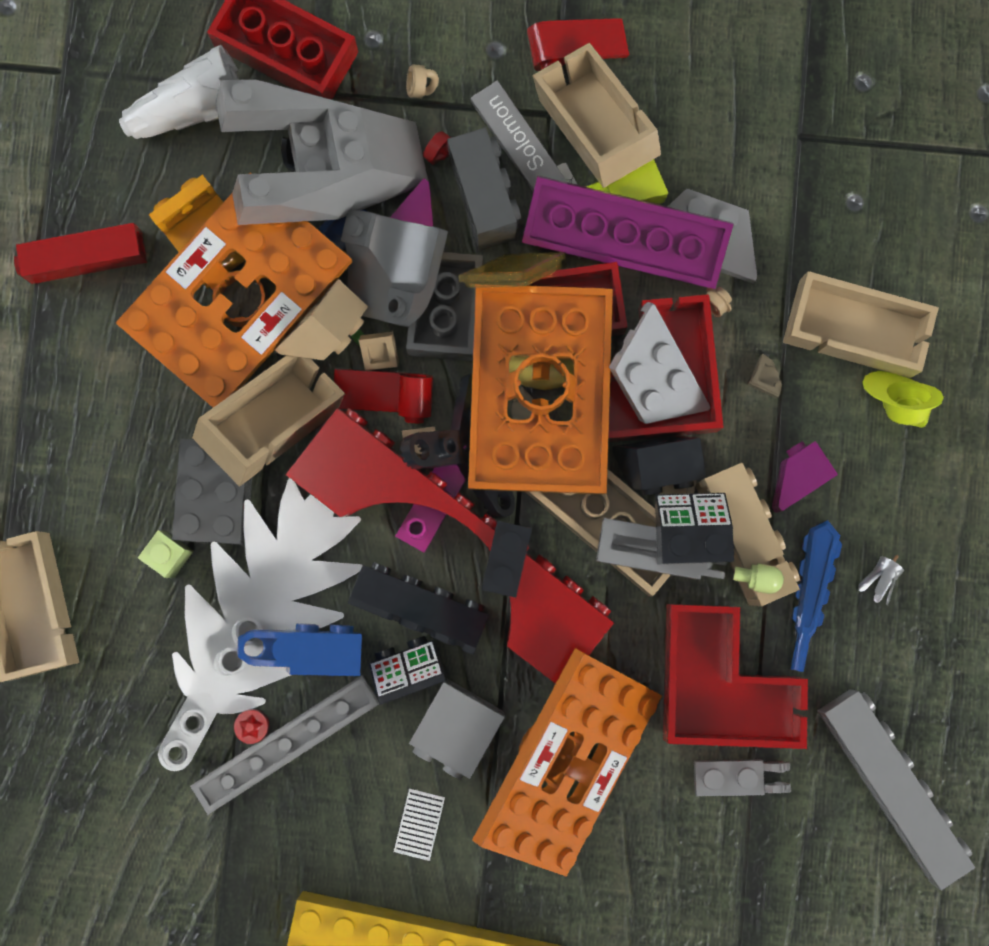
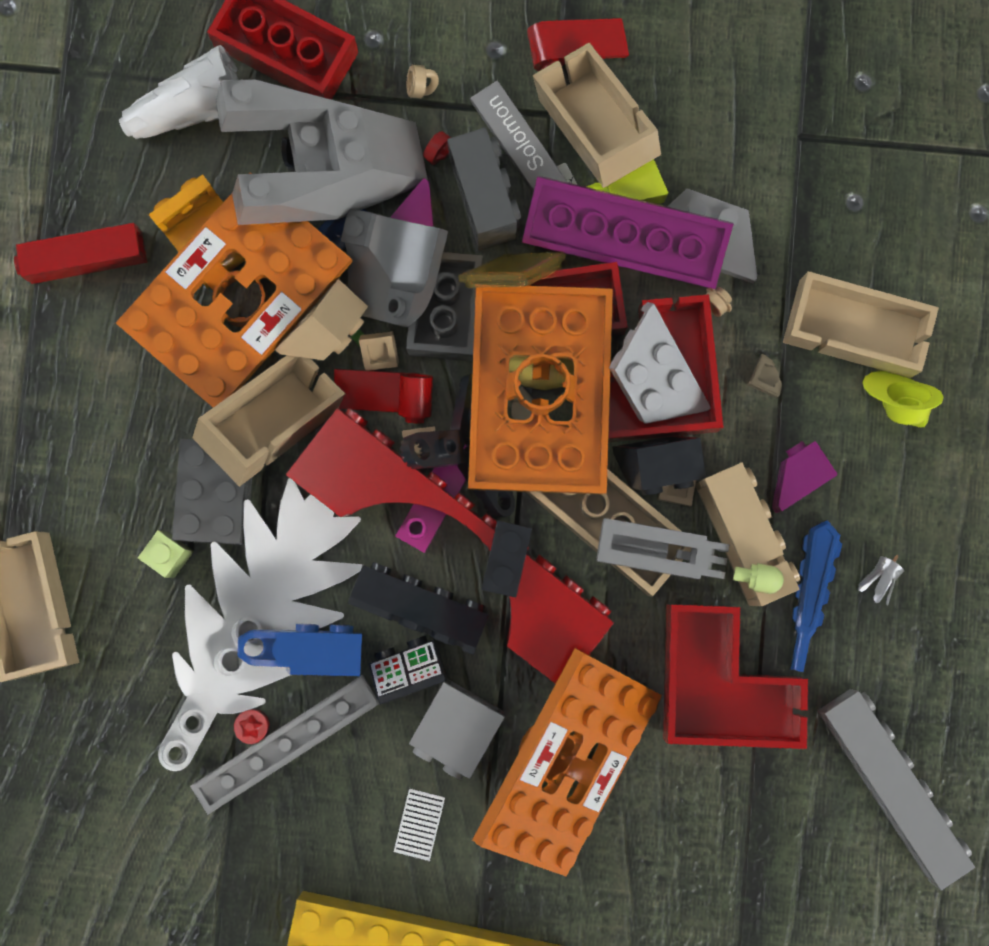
black slope [655,493,734,565] -> none
light grey hinge [694,759,791,796] -> none

